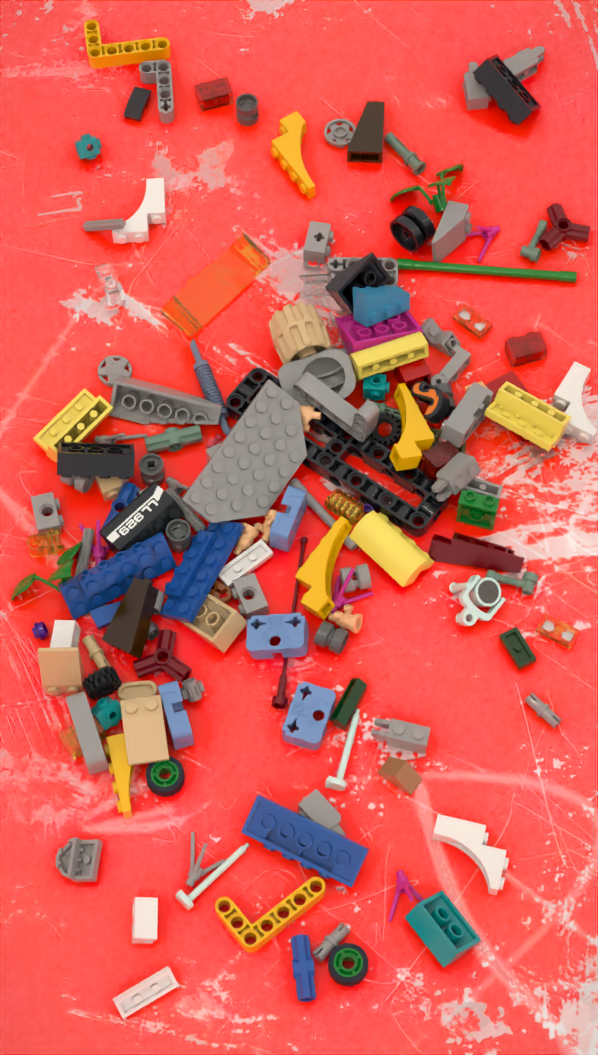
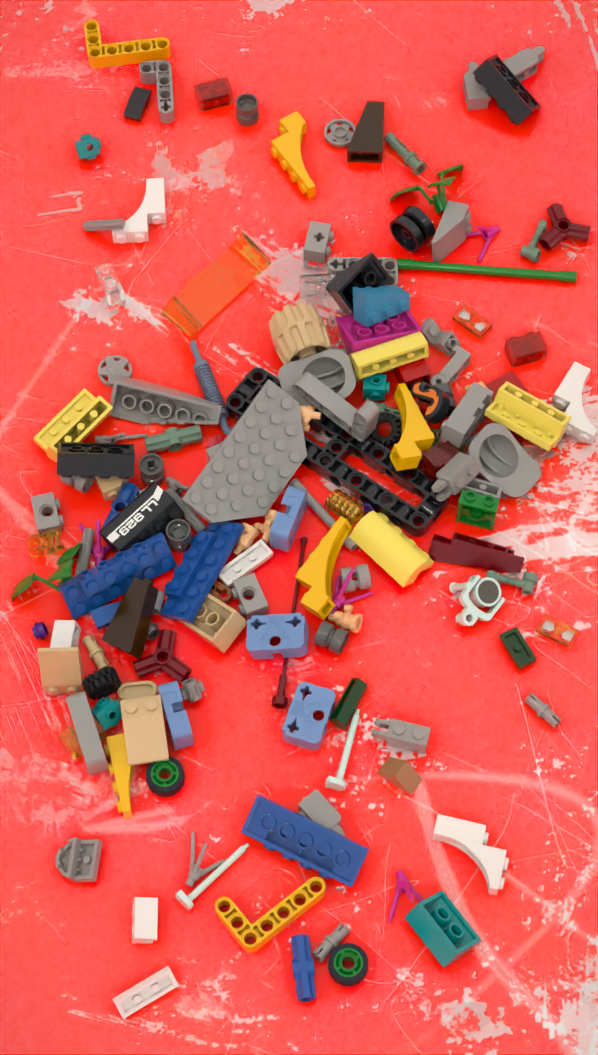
none -> light grey piece [465,423,541,497]

